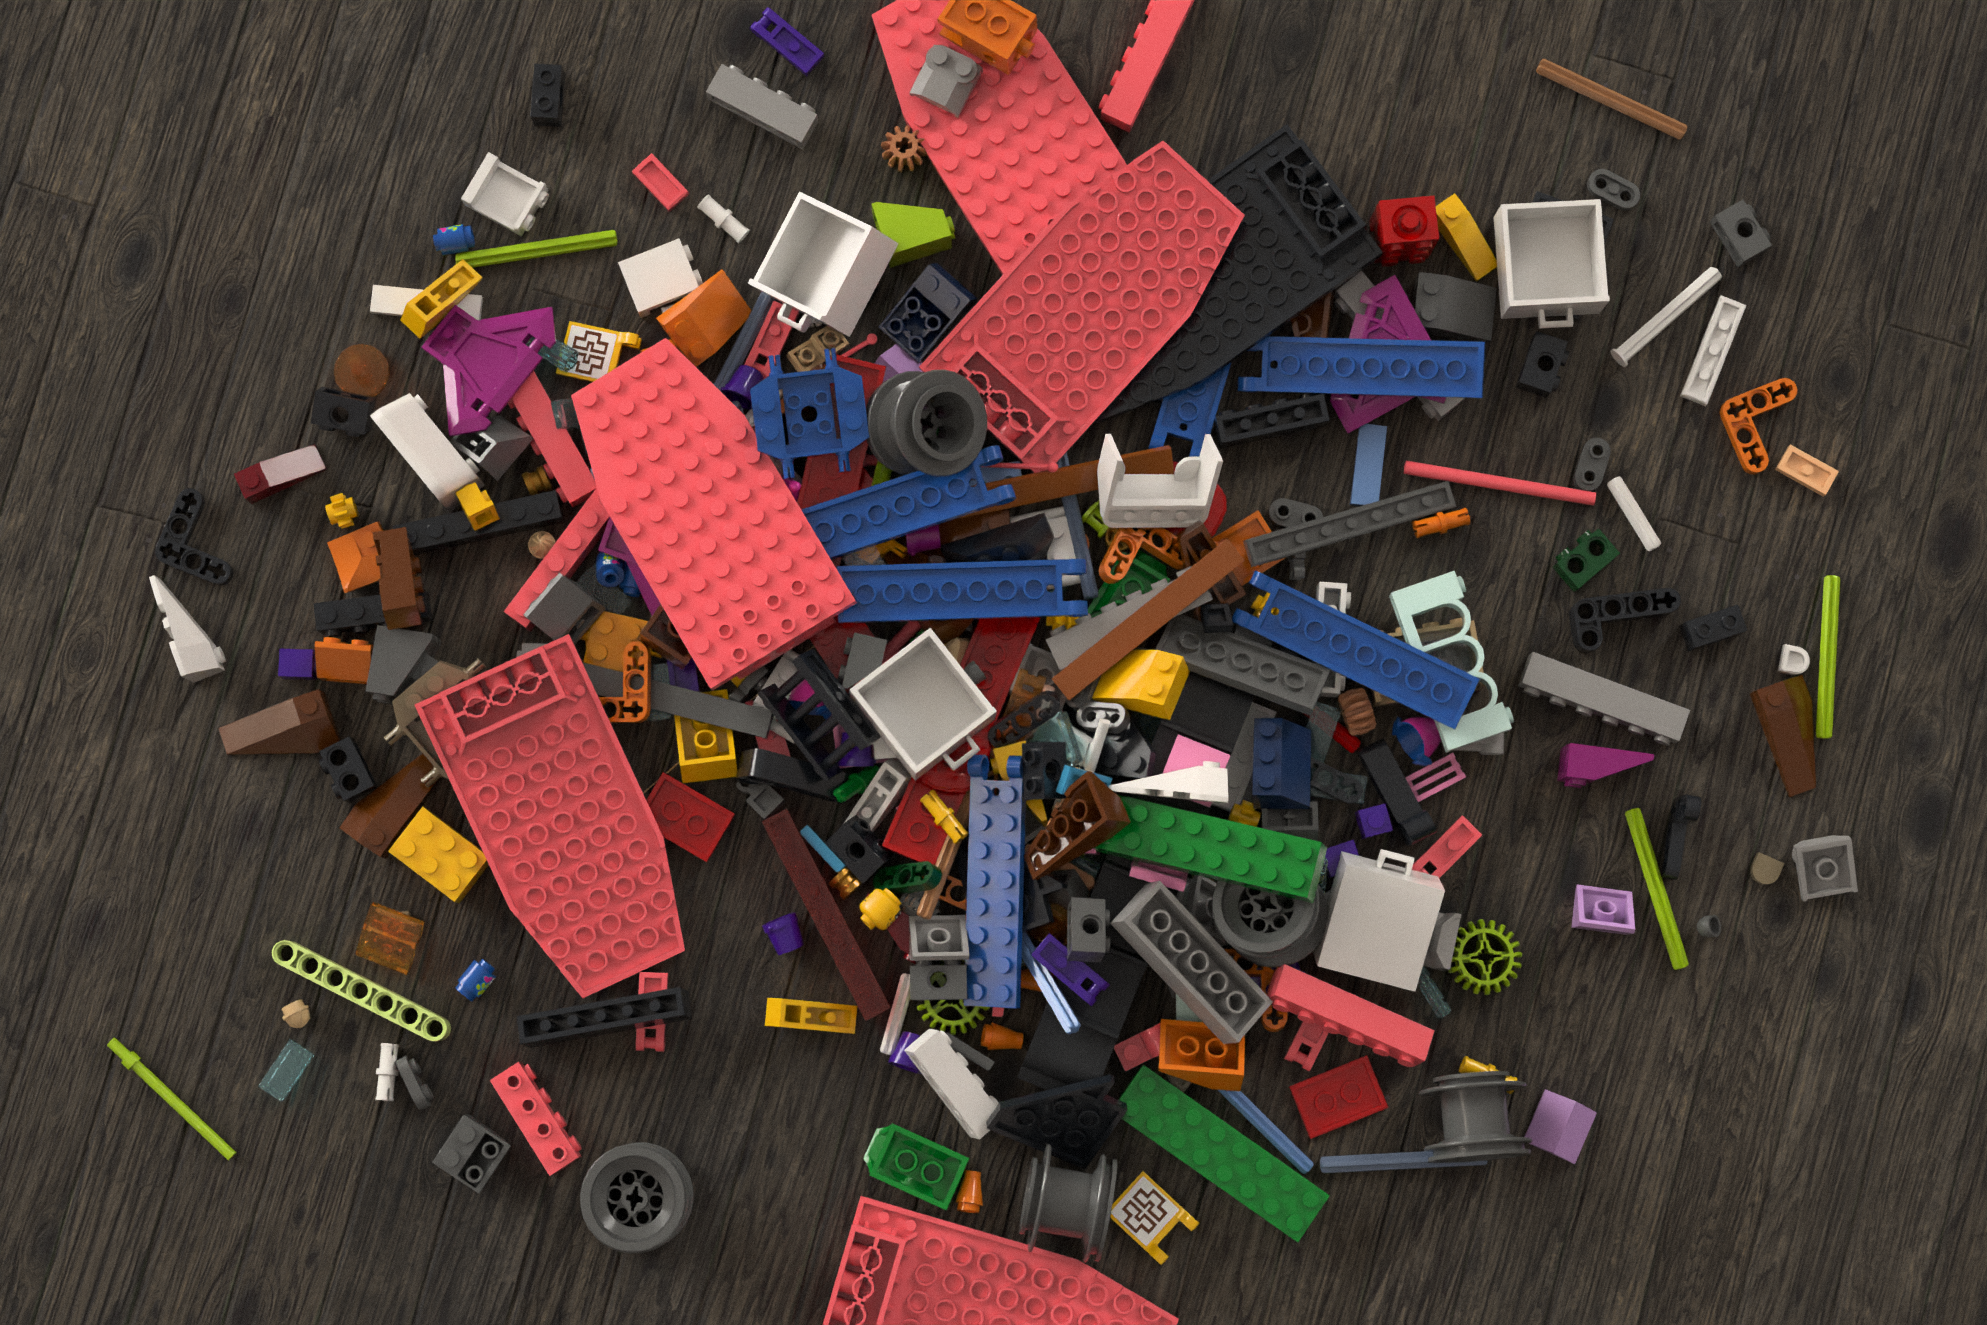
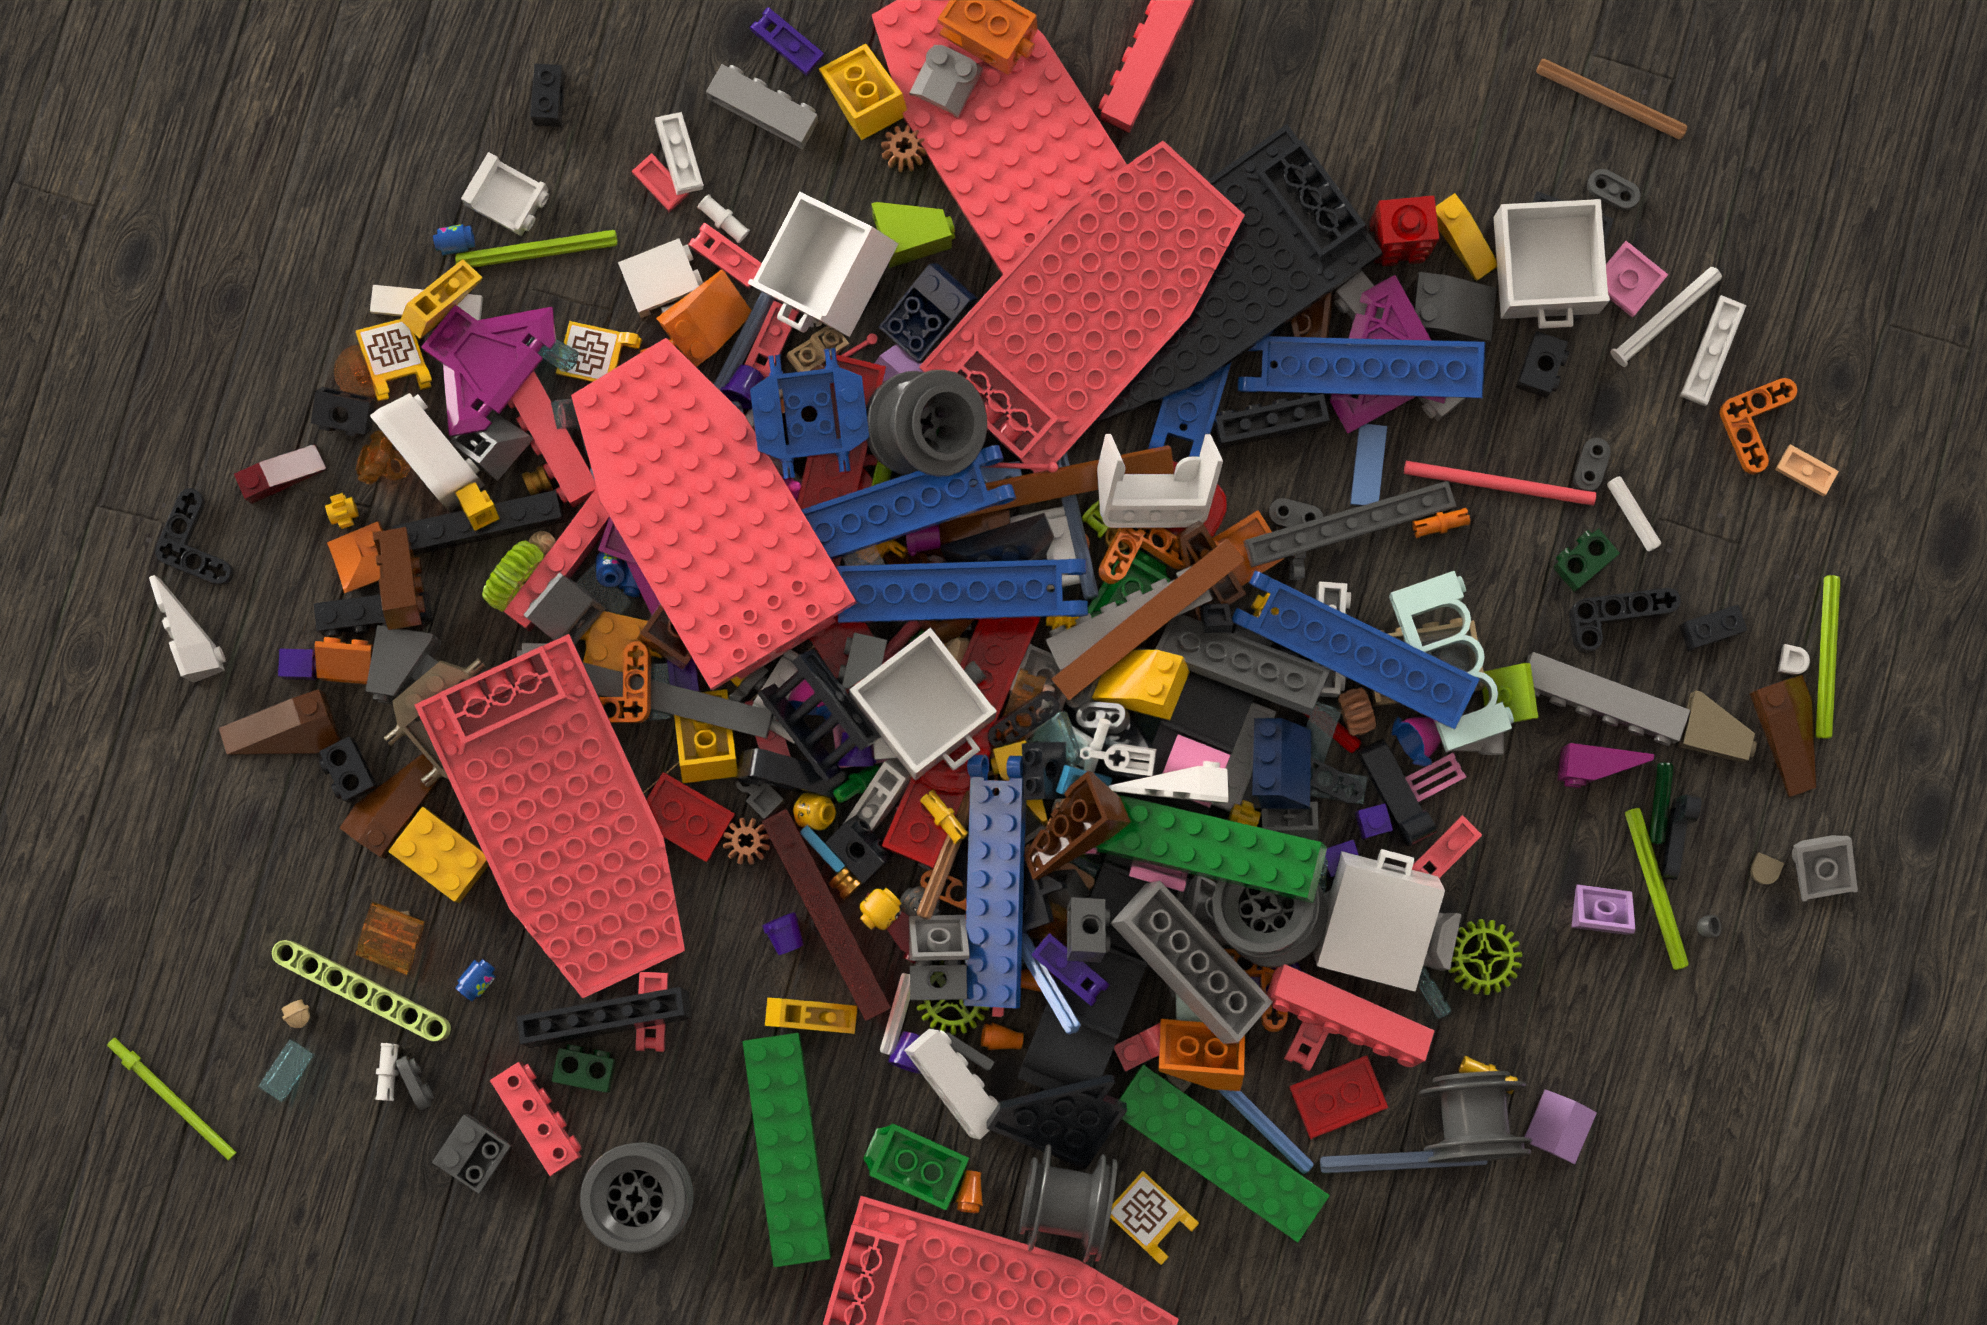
dark green beam [873,861,942,895] -> none
dark grey brick [1710,199,1772,267] -> none
none -> flag [356,319,432,401]
none -> clear orange tile [356,430,411,485]
none -> lime gear [482,540,545,612]
none -> dark green brick [552,1044,617,1093]
none -> white tile [655,112,704,195]
none -> coral plate [688,223,762,289]
none -> nougat gear [723,818,770,865]
none -> green brick [743,1033,831,1267]
none -> yellow head [793,793,836,831]
none -> yellow slope [819,44,907,140]
none -> white piece [1080,744,1156,776]
none -> lime plate [1482,663,1538,723]
none -> bright pink tile [1606,241,1668,318]
none -> dark green axle [1649,762,1674,845]
none -> dark tan slope [1678,690,1757,763]

